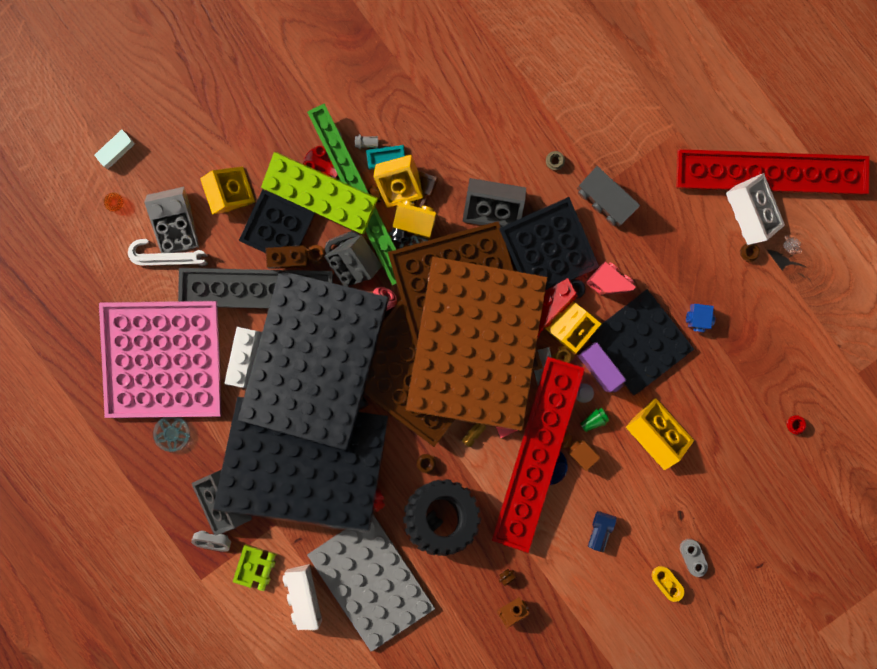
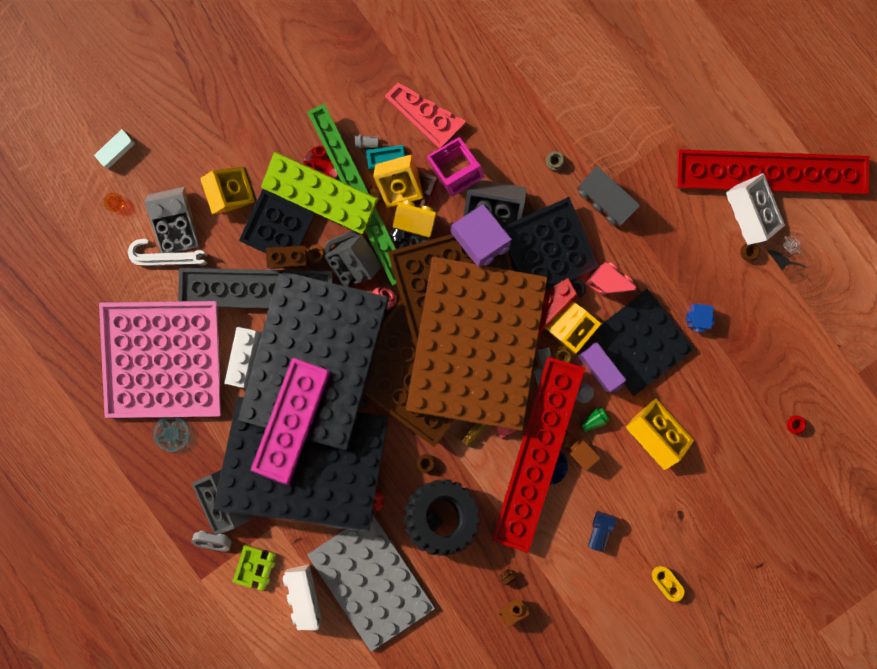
light grey plate [680,539,708,577] -> none
none -> dark pink plate [251,358,330,484]
none -> coral wing [385,83,466,149]
none -> dark pink window [427,137,485,197]
none -> medium lavender brick [451,204,511,268]

